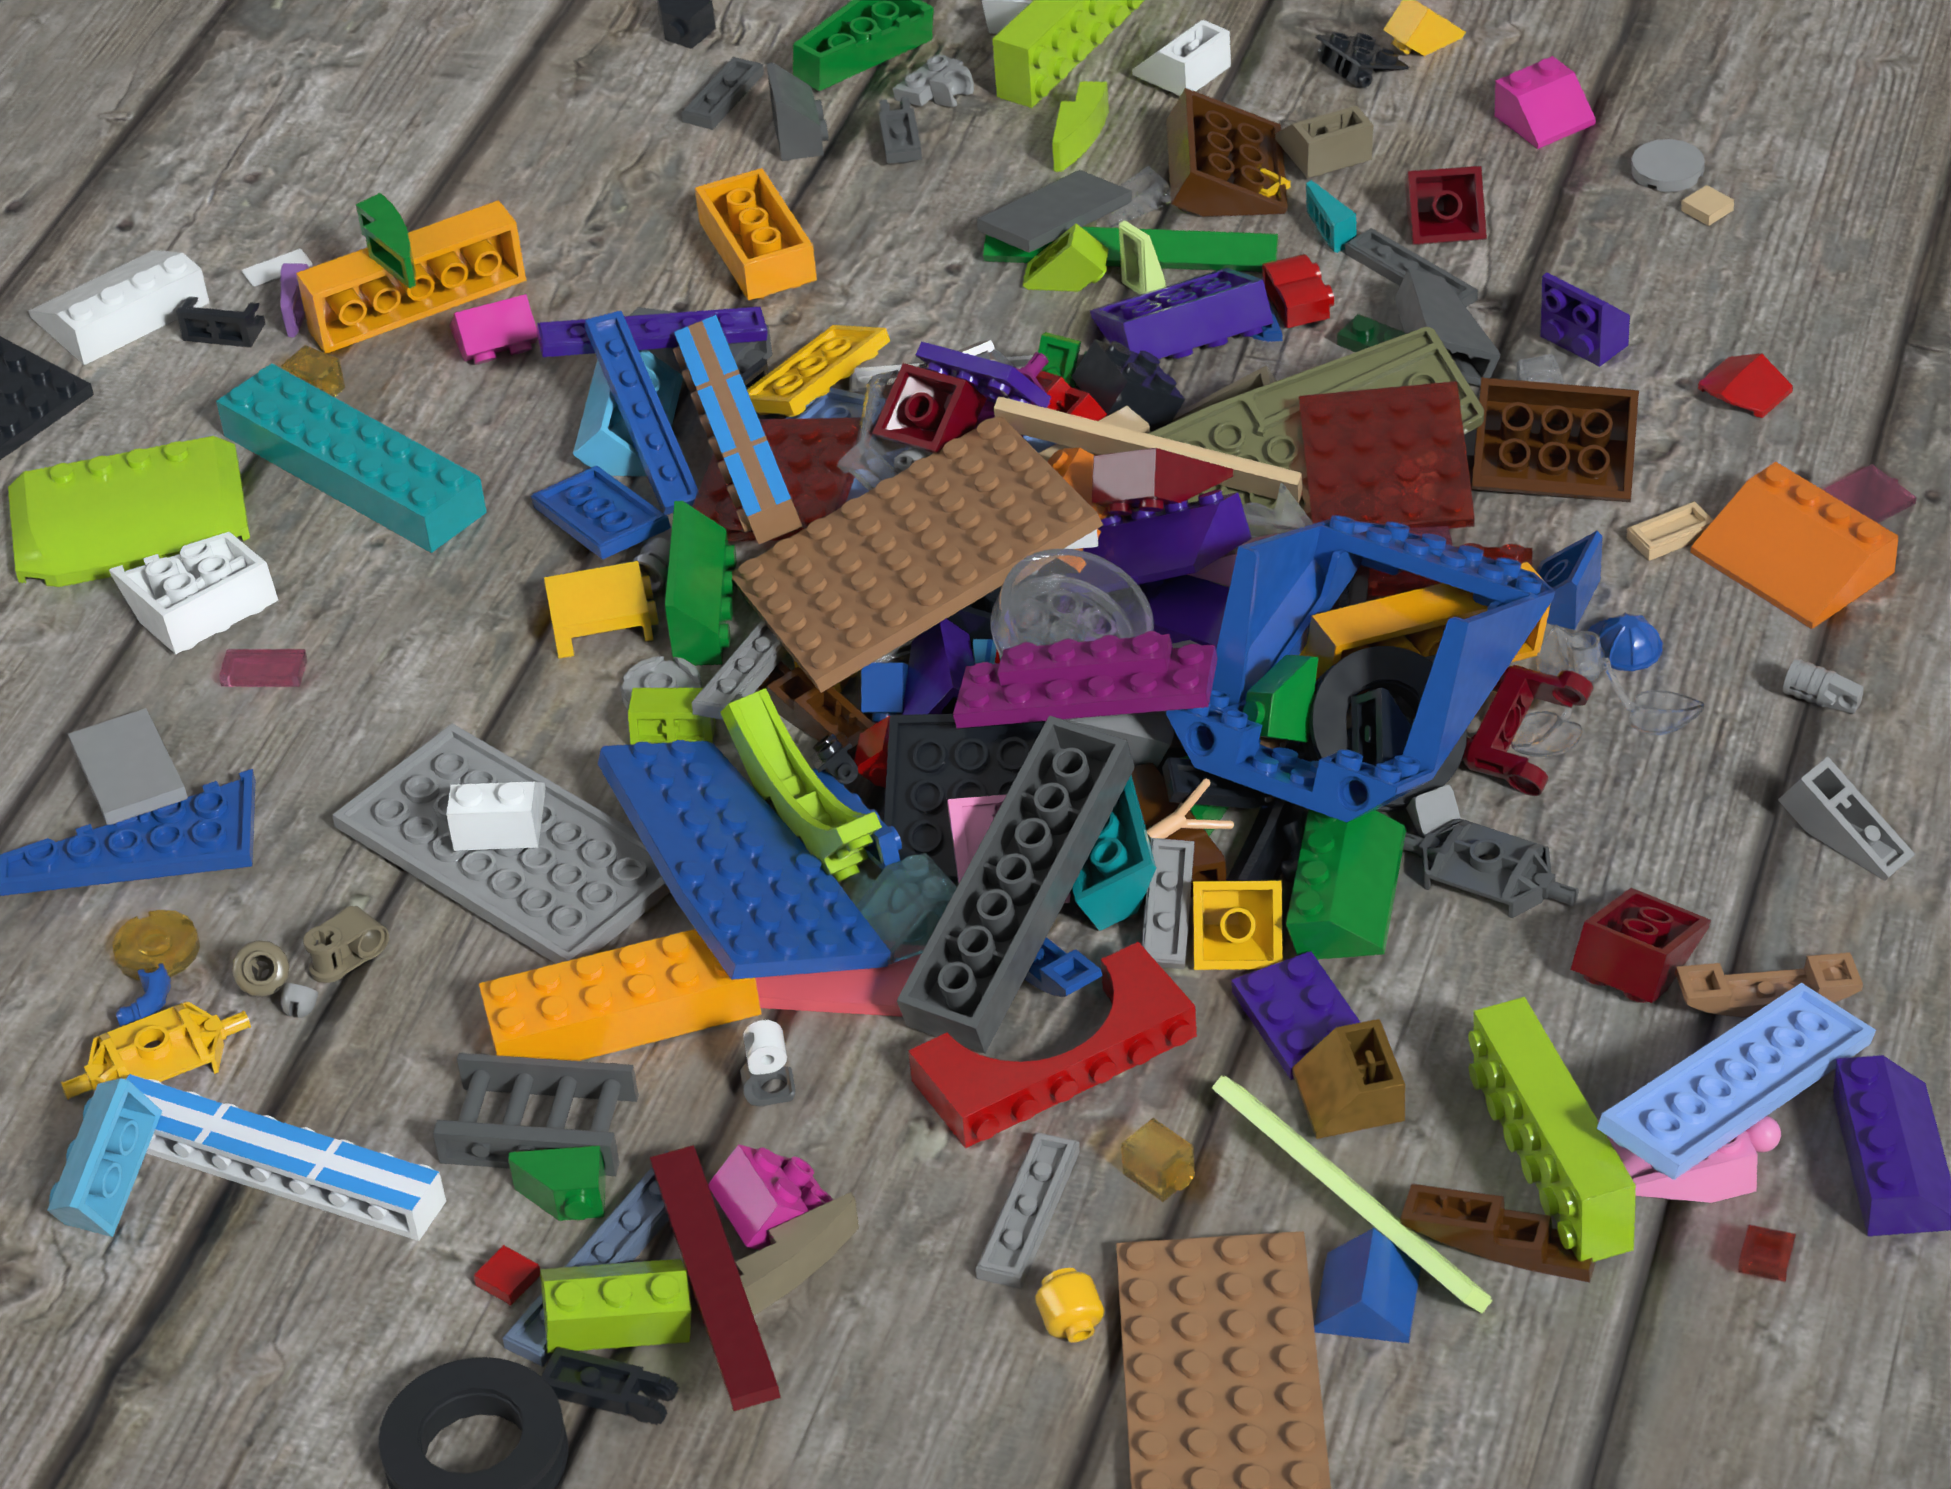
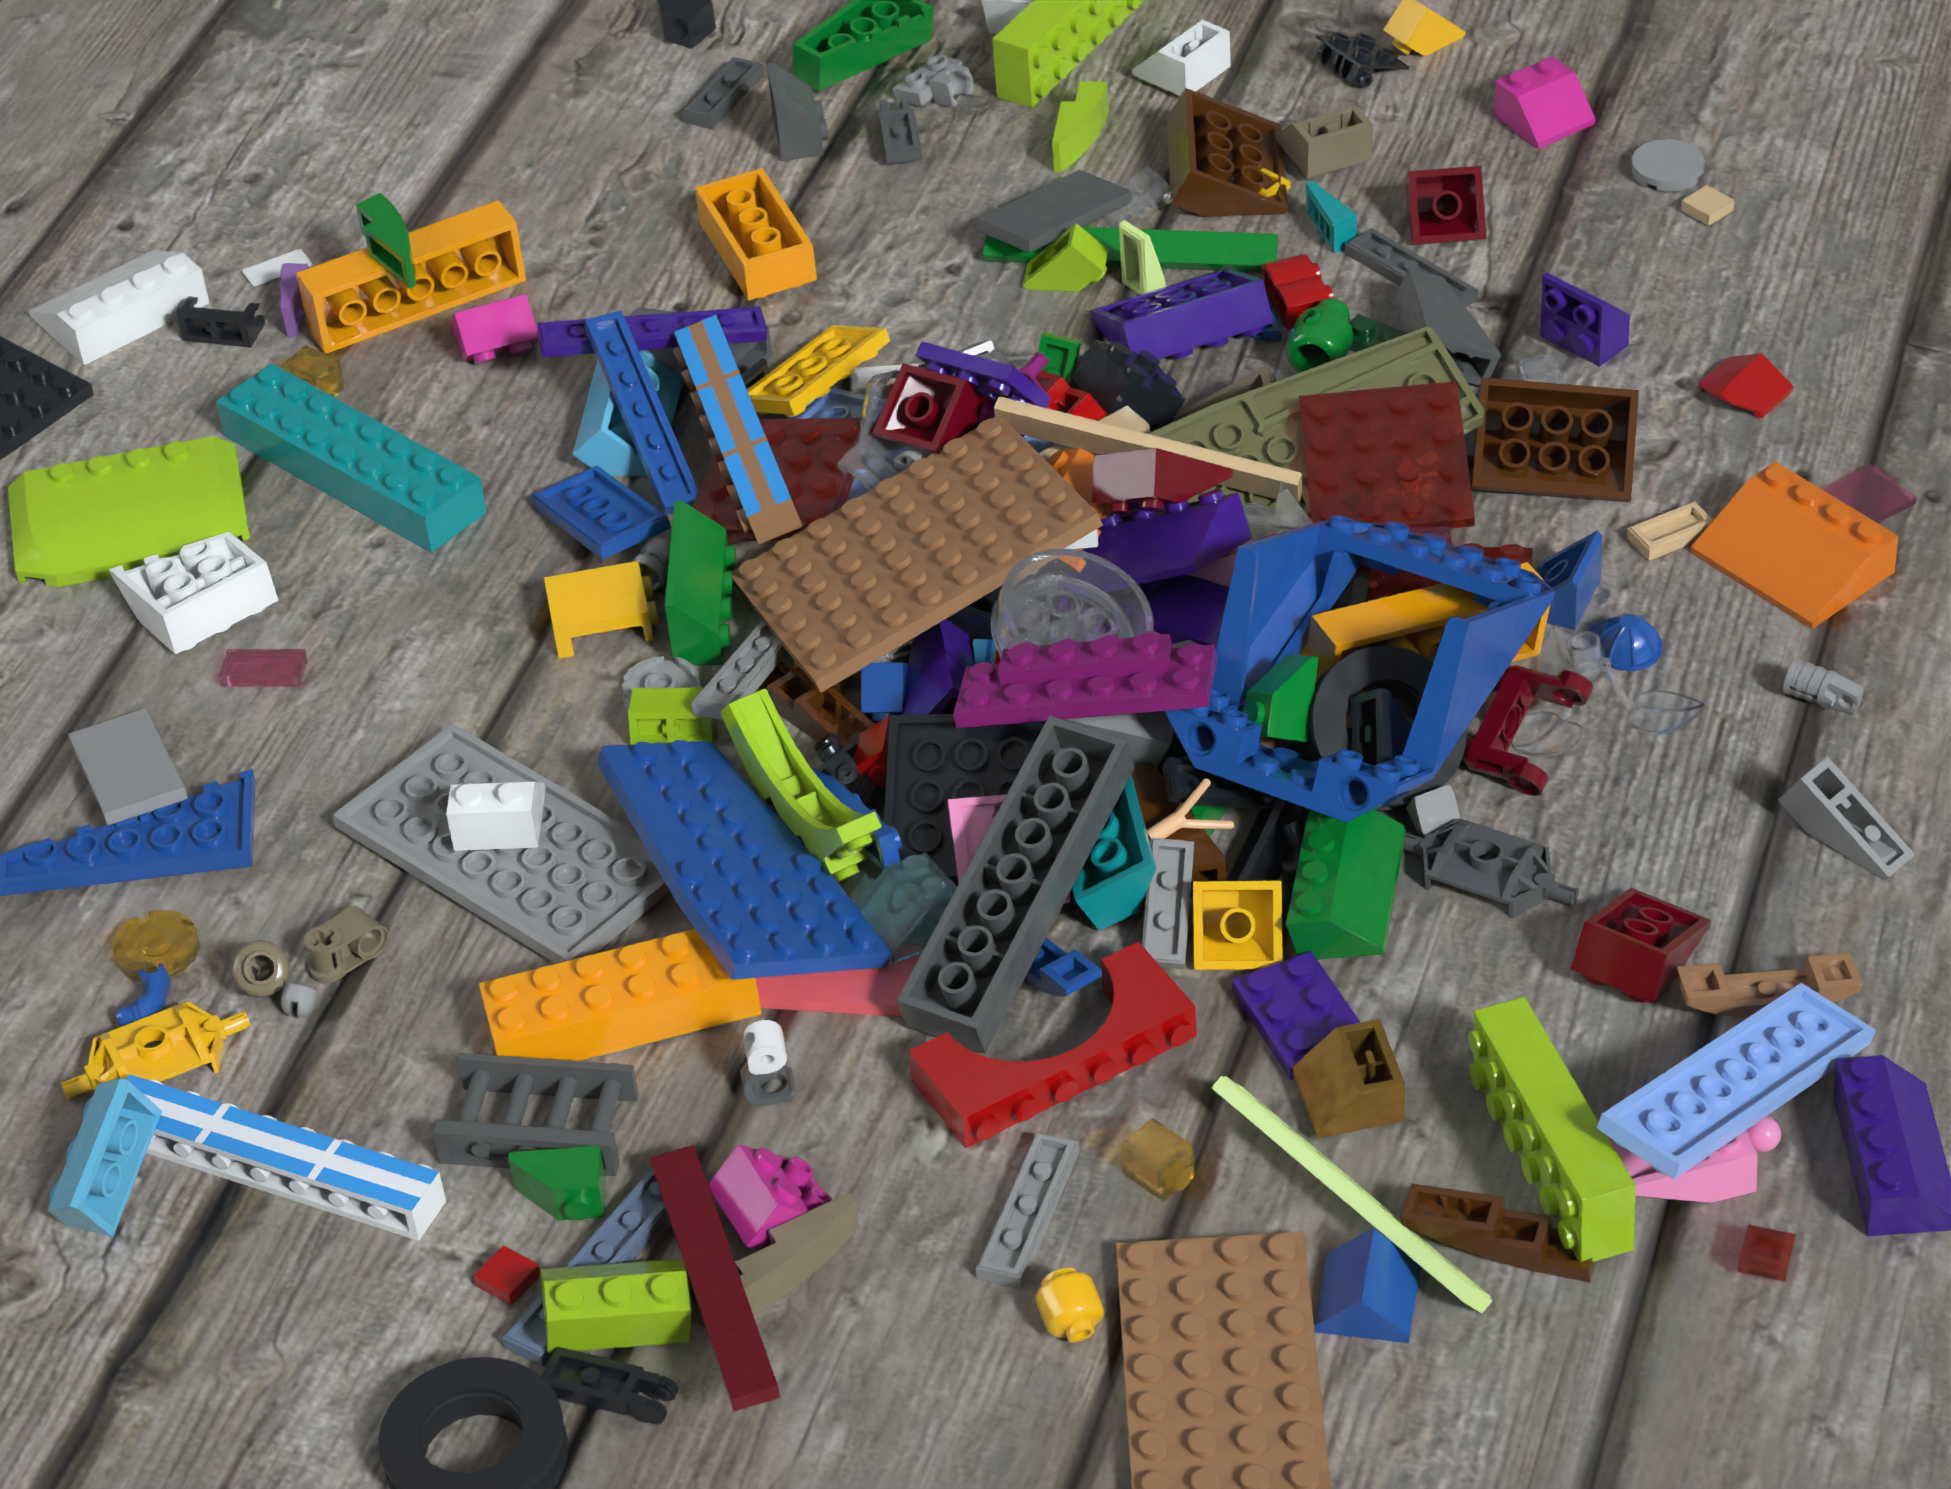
none -> green piece [1286,298,1354,373]

